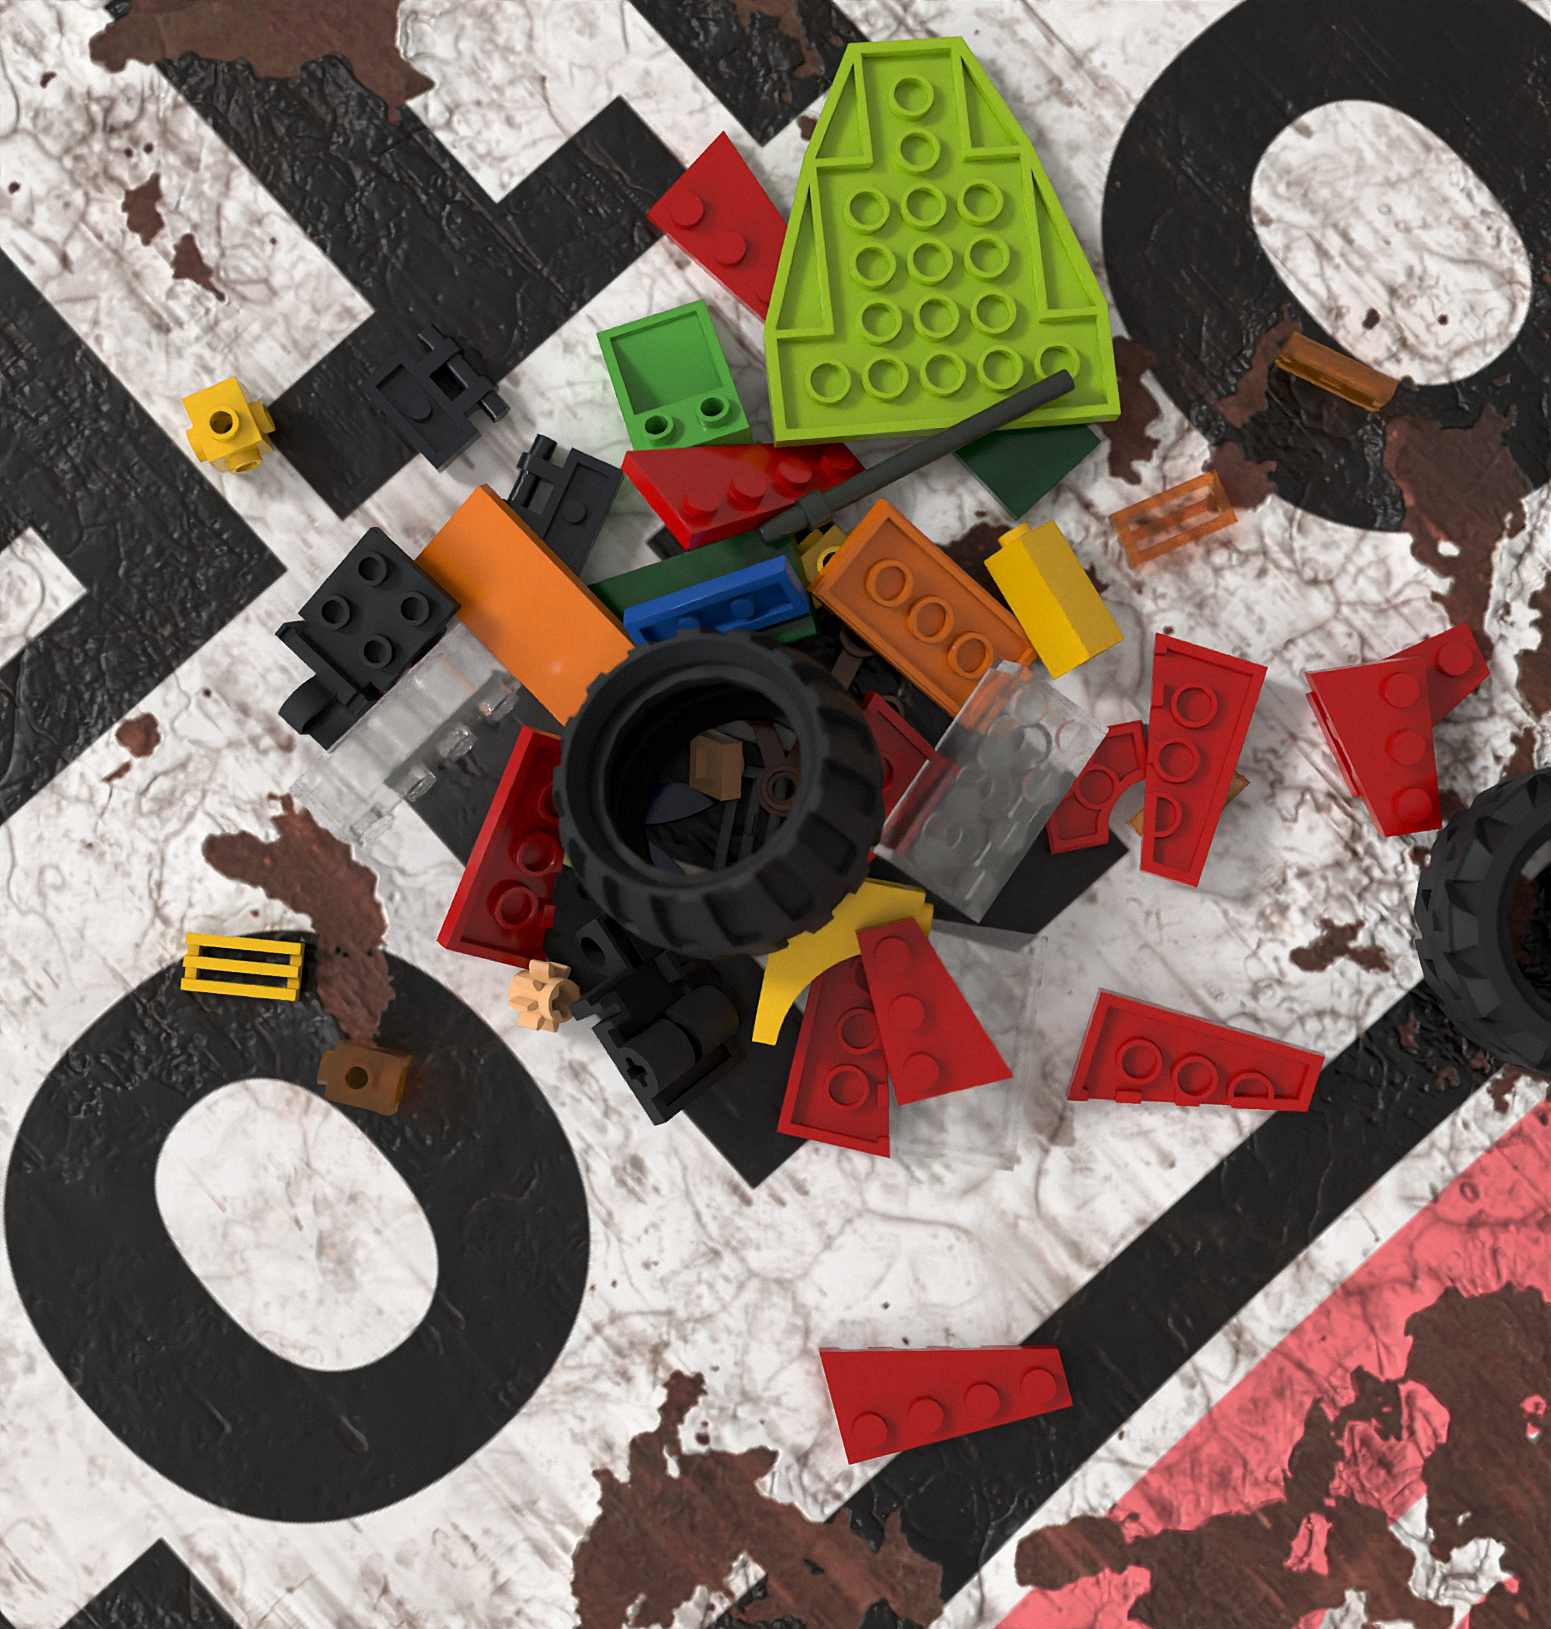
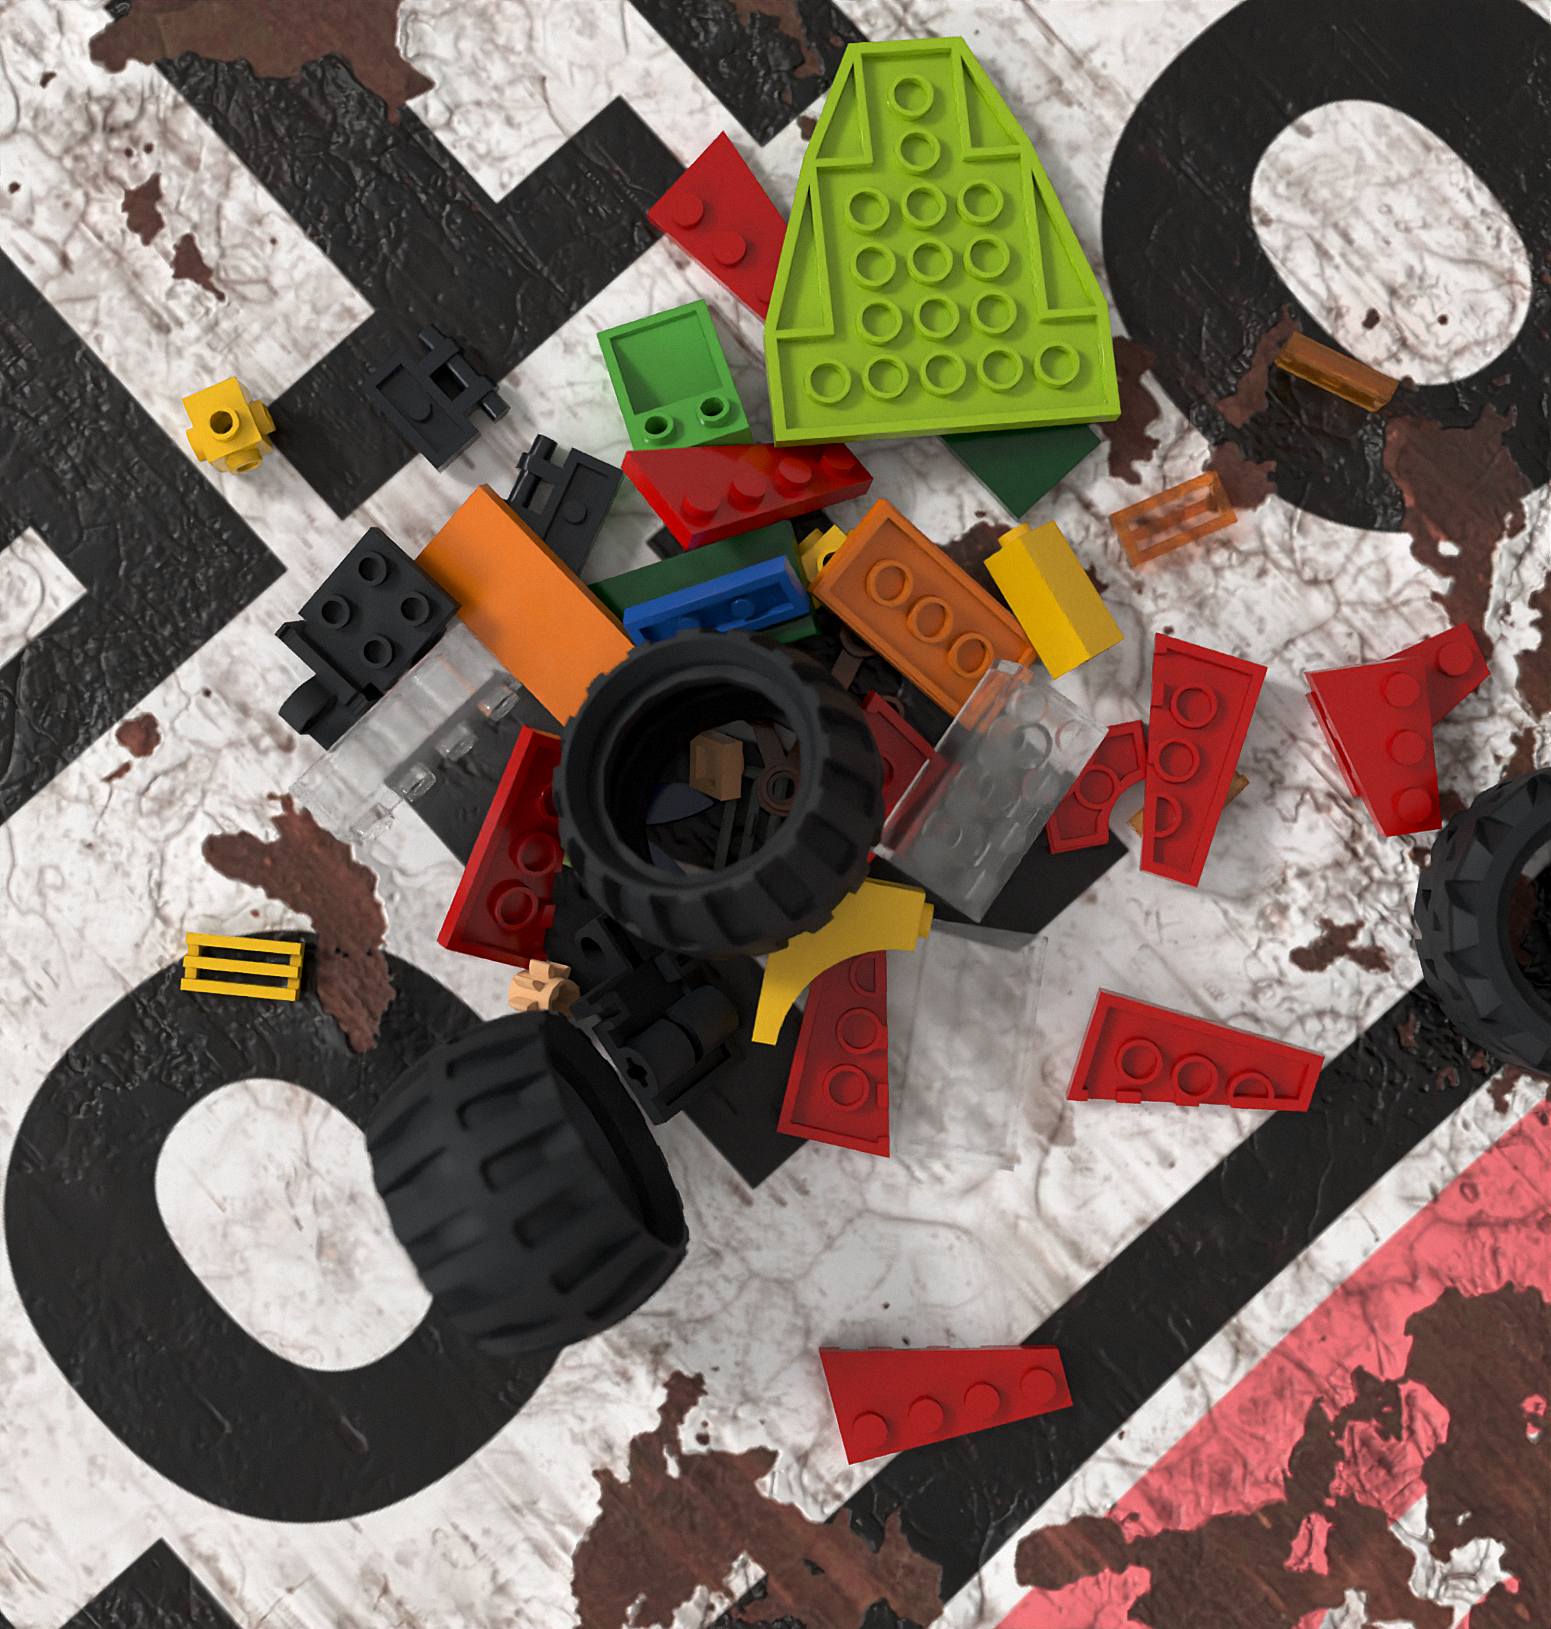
clear orange brick [317,1039,412,1116] -> none
pearl dark grey bar [756,369,1075,547] -> none
red wing [855,916,1014,1106] -> none
none -> black tyre [365,1009,690,1358]

